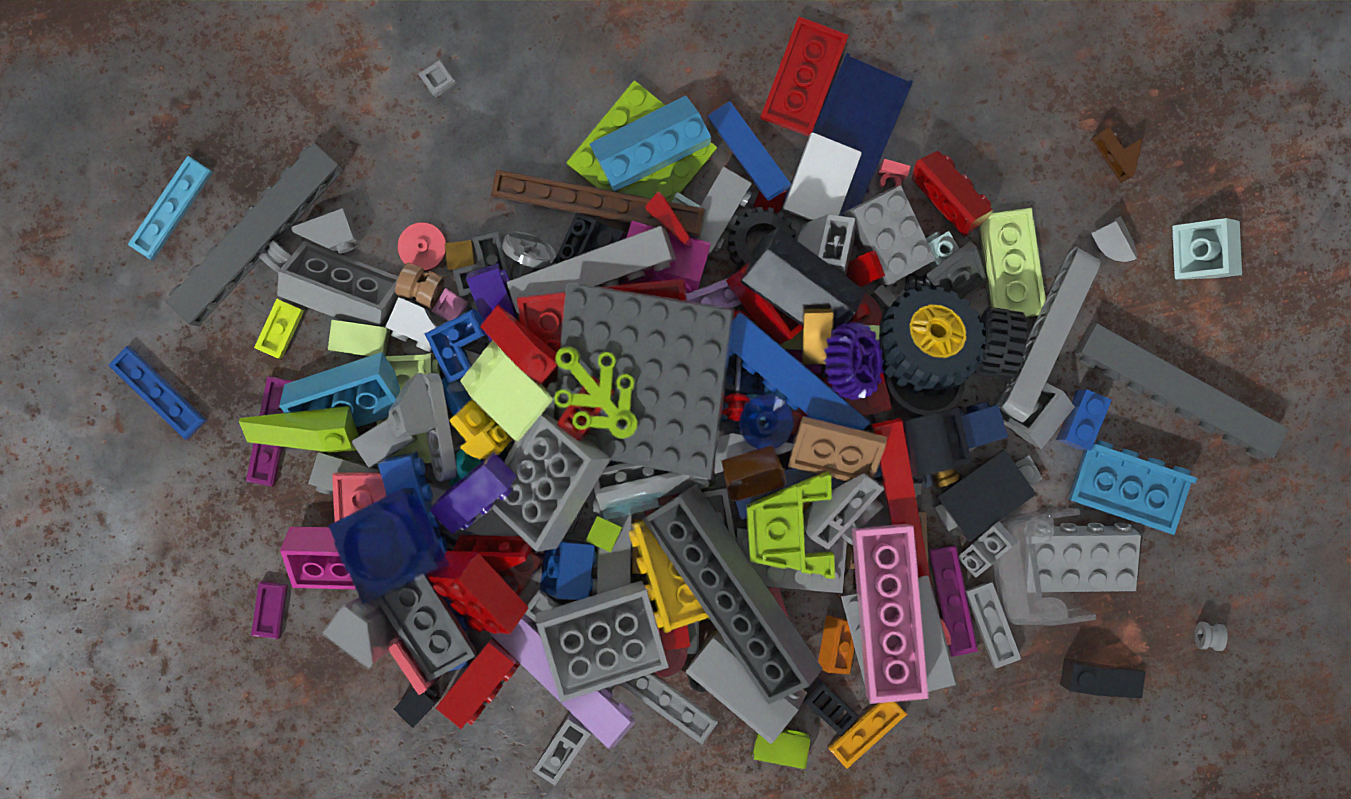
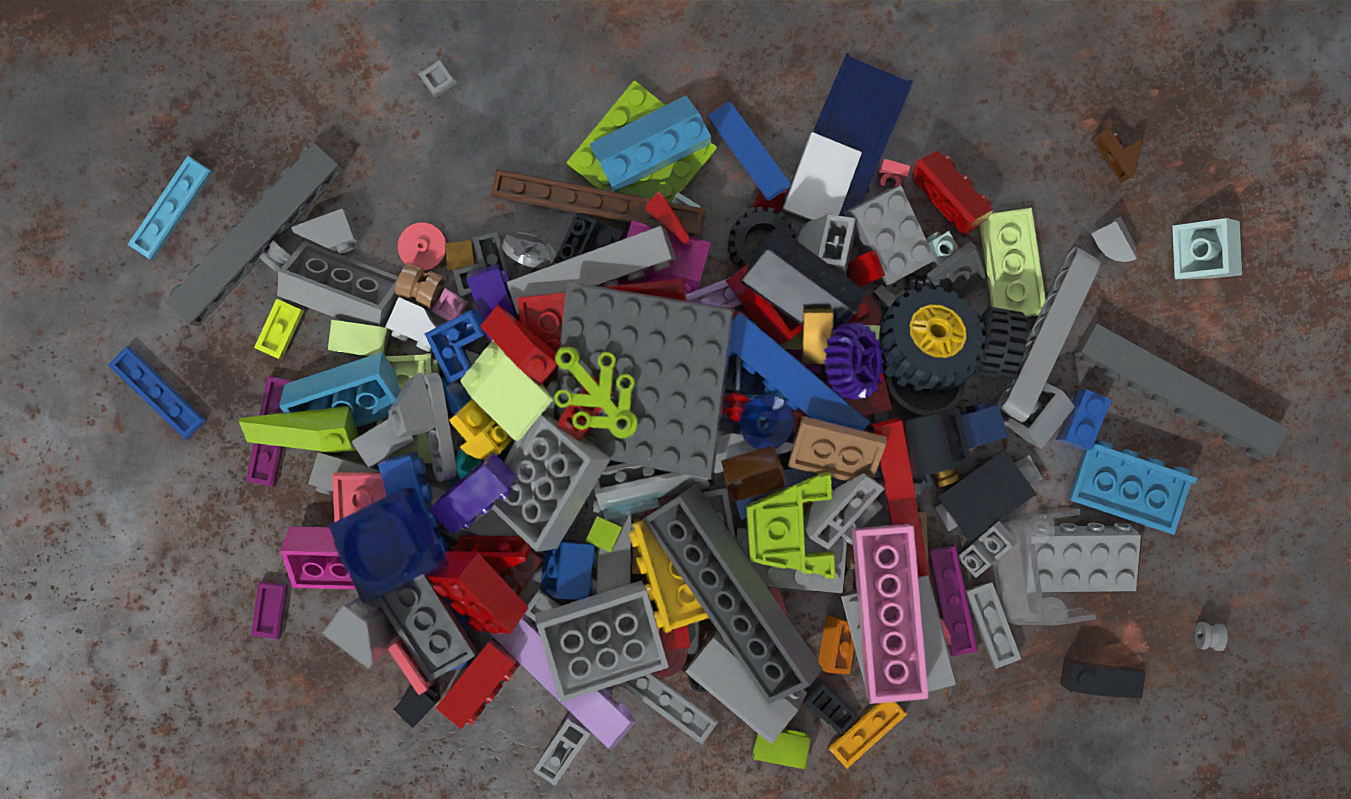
light grey brick [689,167,753,257] -> none
red plate [760,16,849,137] -> none

